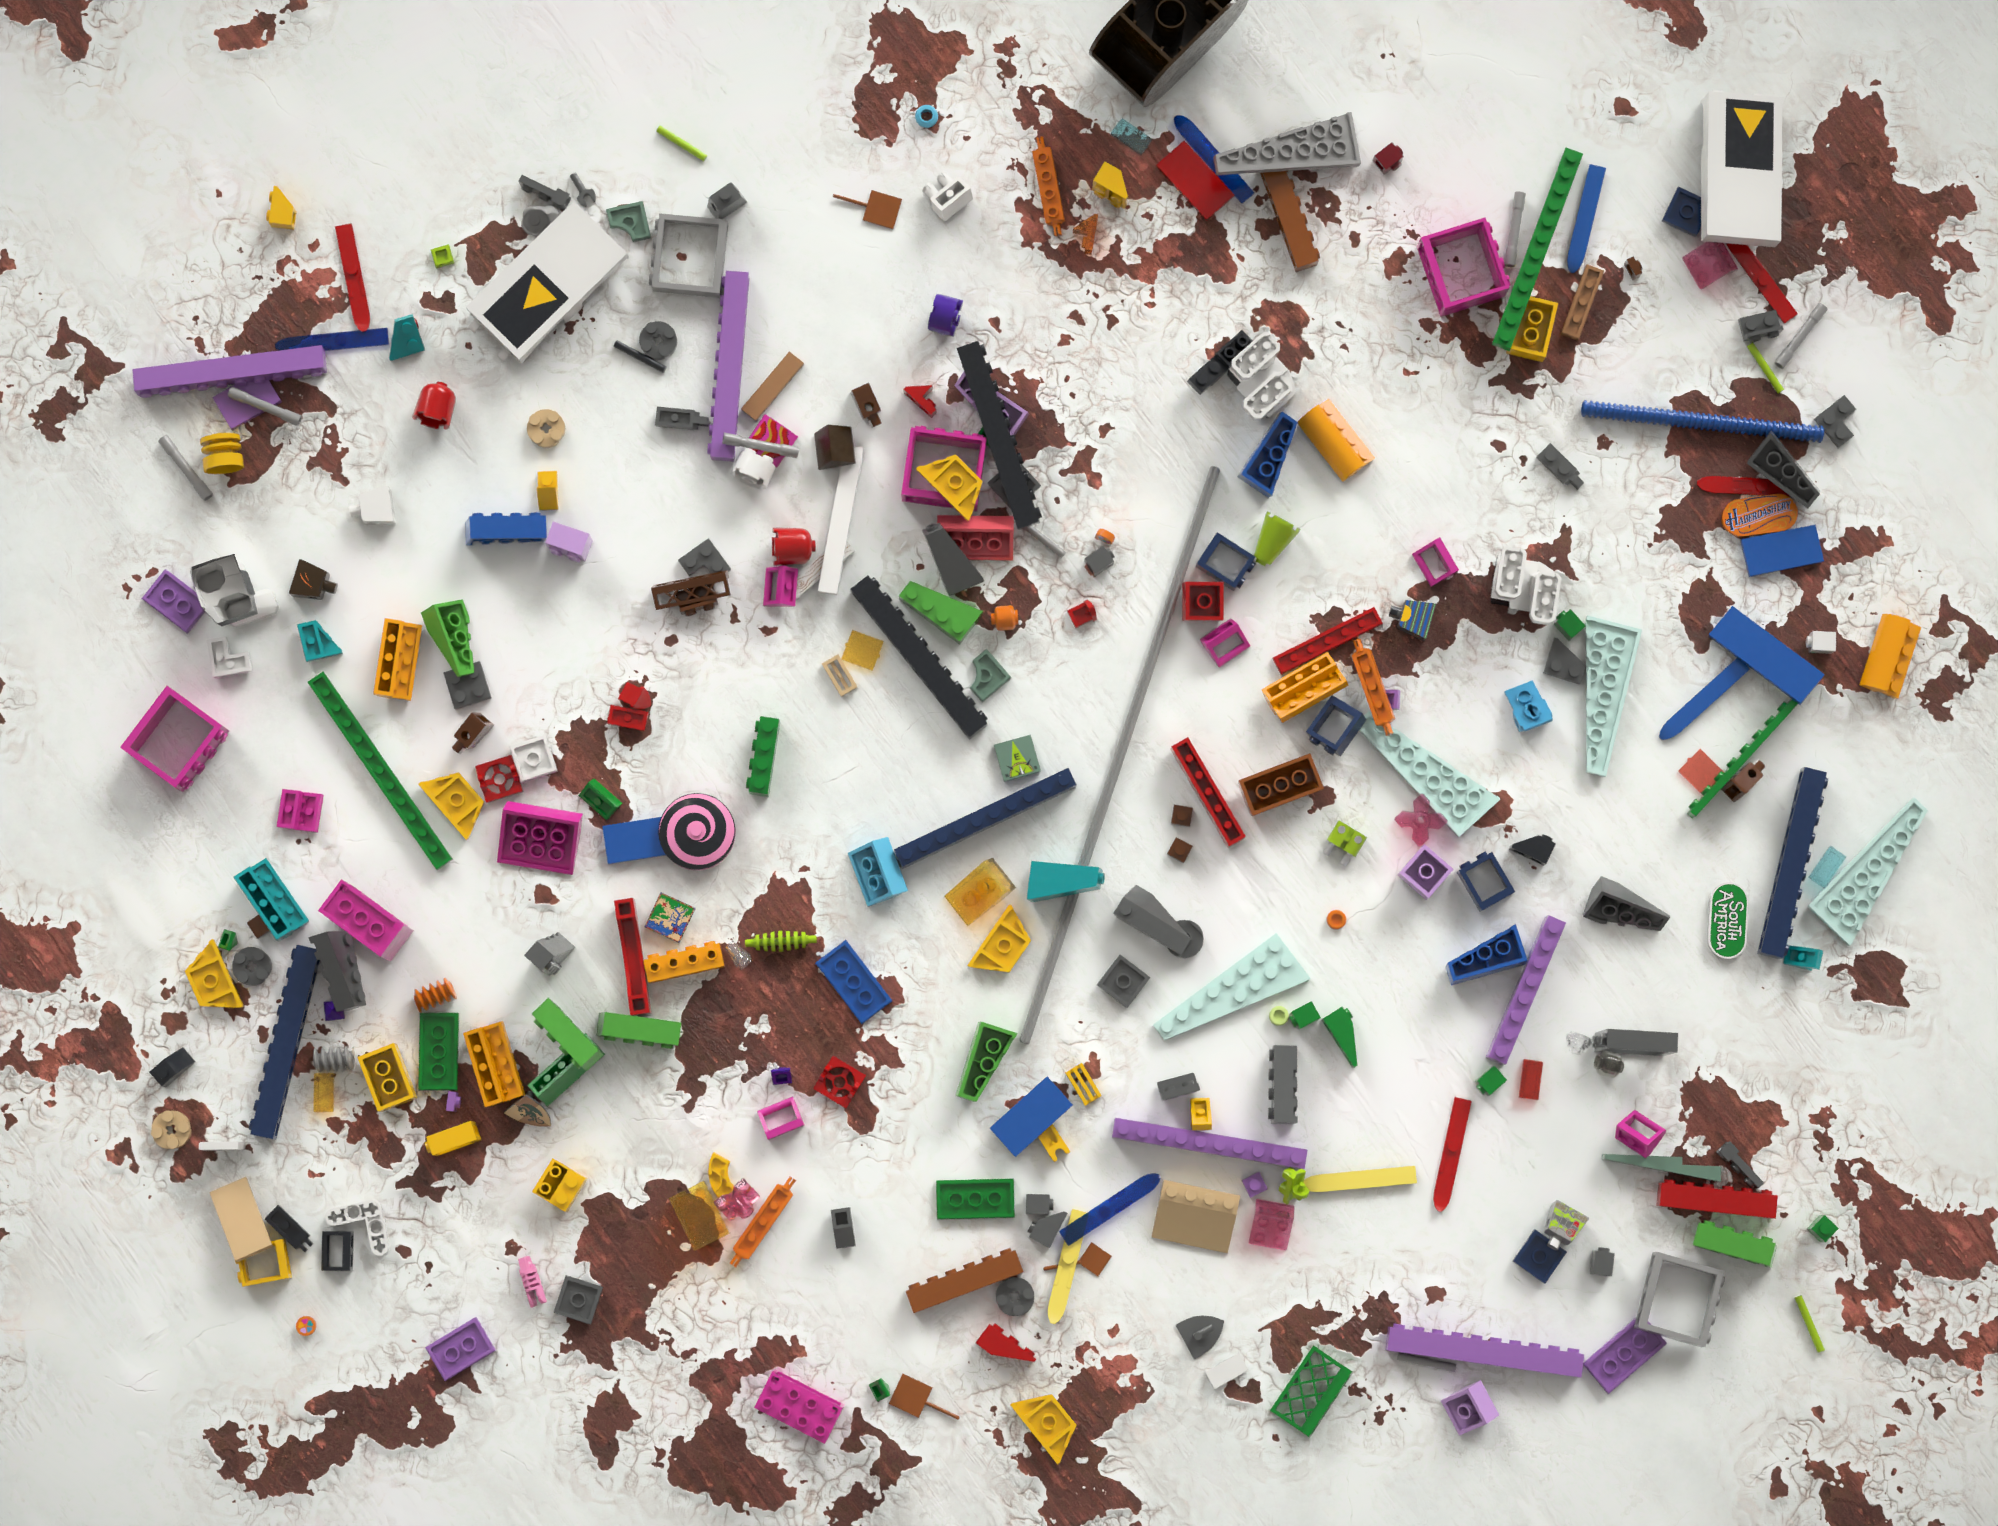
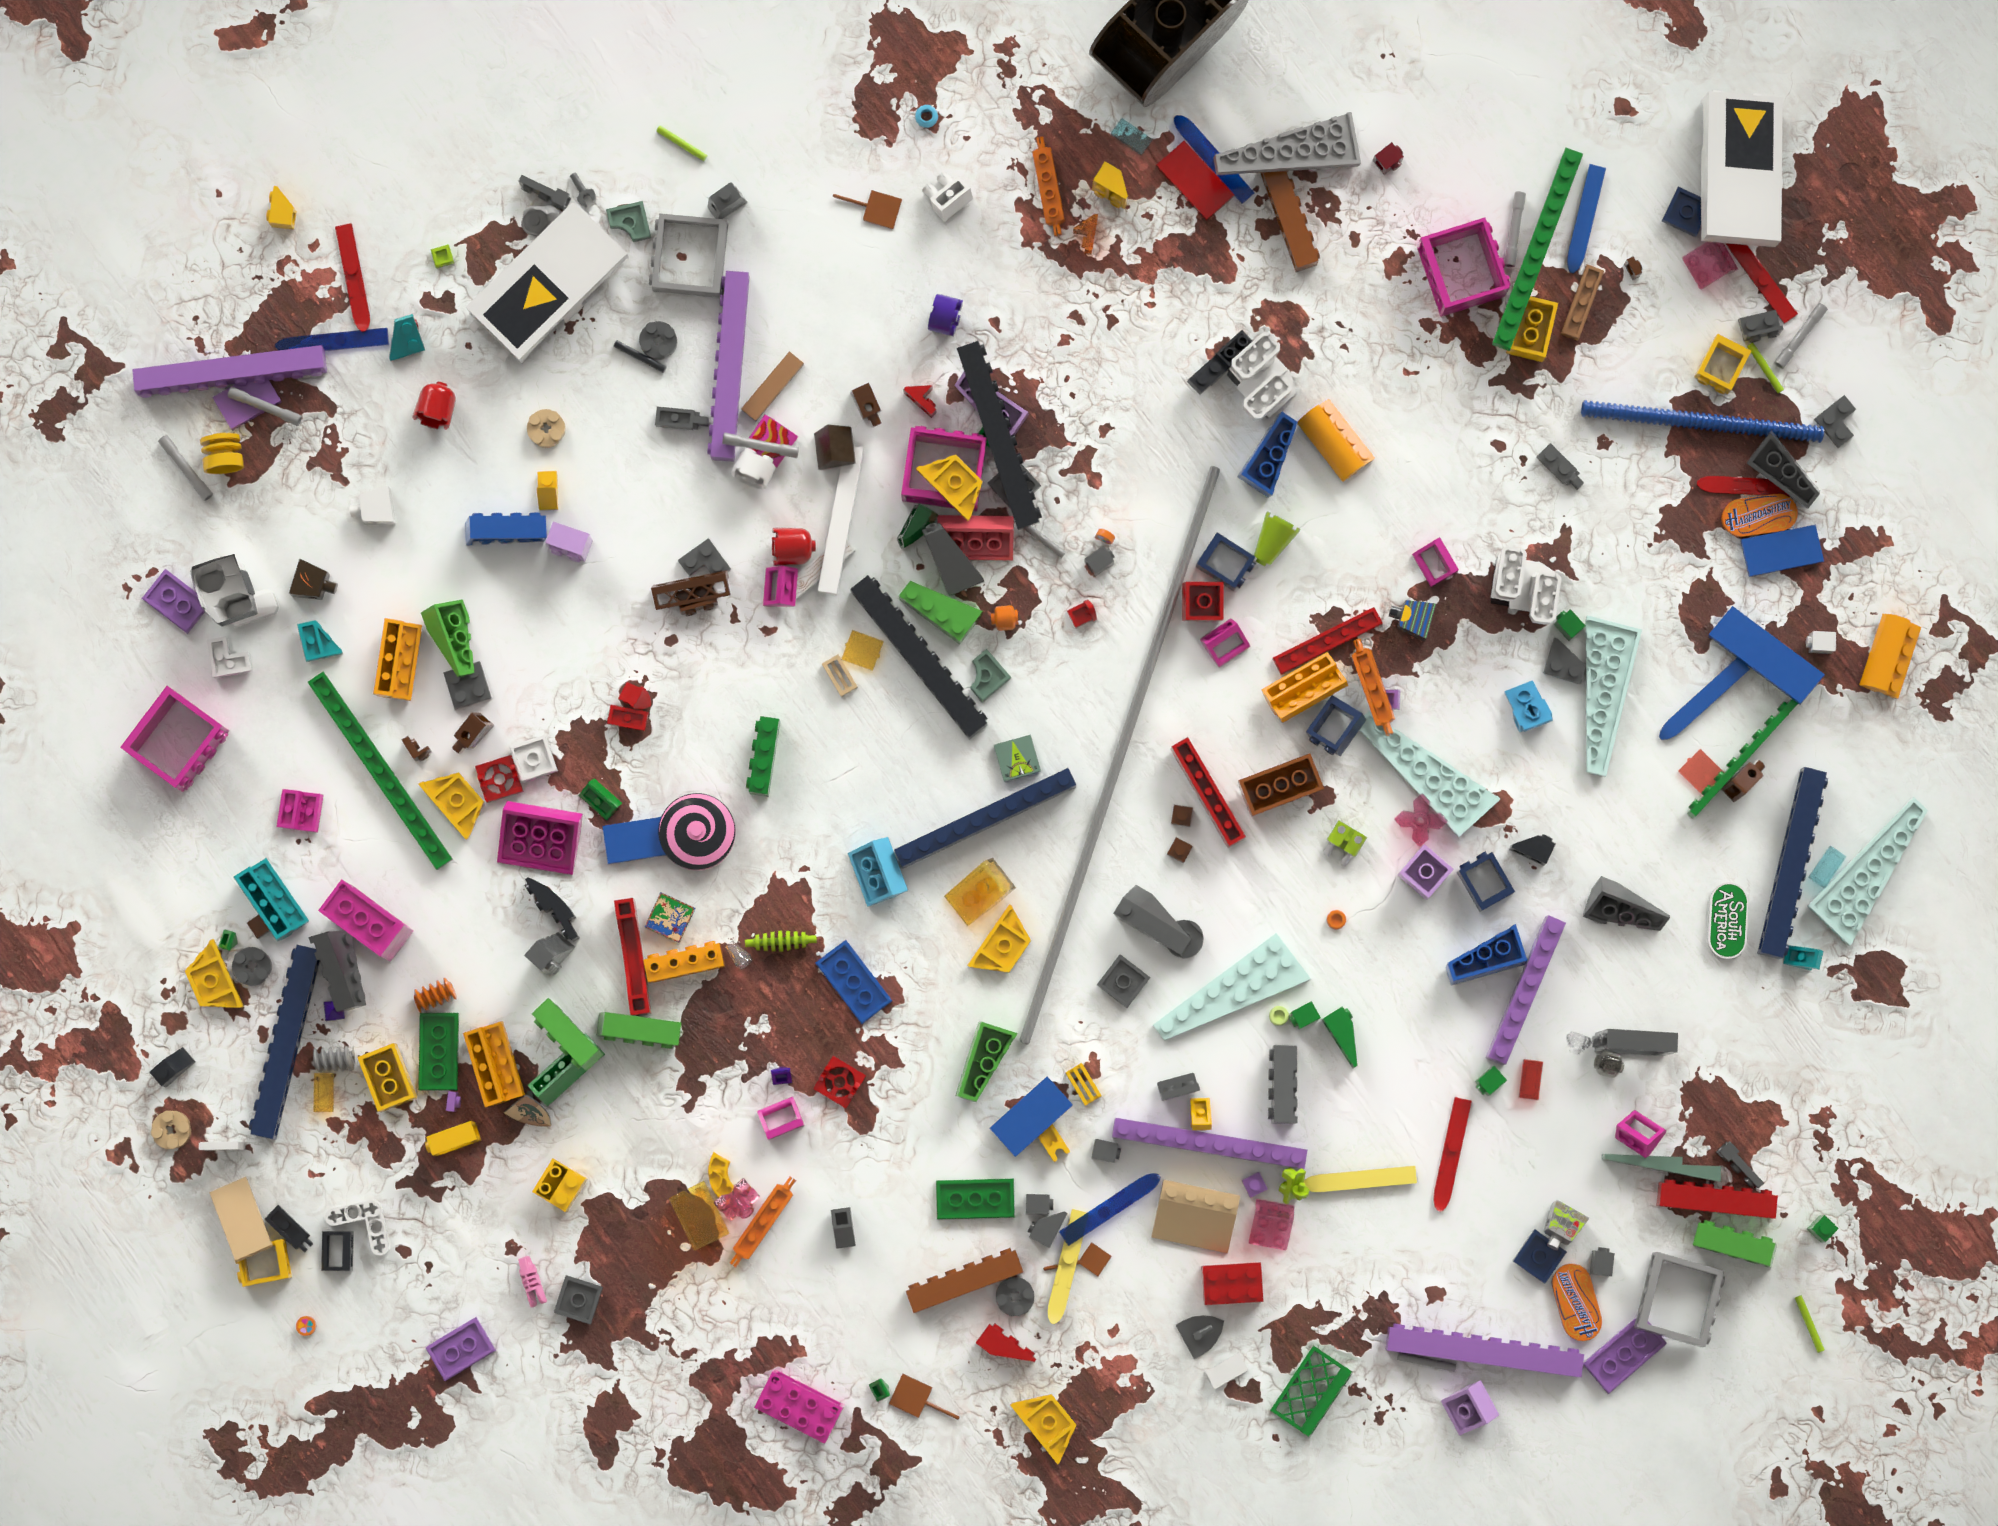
teal slope [1027,861,1105,902] -> none
none -> reddish brown bracket [402,736,432,762]
none -> black slope [524,877,580,942]
none -> dark green slope [897,504,938,549]
none -> dark grey brick [1091,1139,1121,1163]
none -> red brick [1201,1262,1264,1305]
none -> orange tile [1552,1264,1602,1341]
none -> yellow window [1694,334,1751,394]

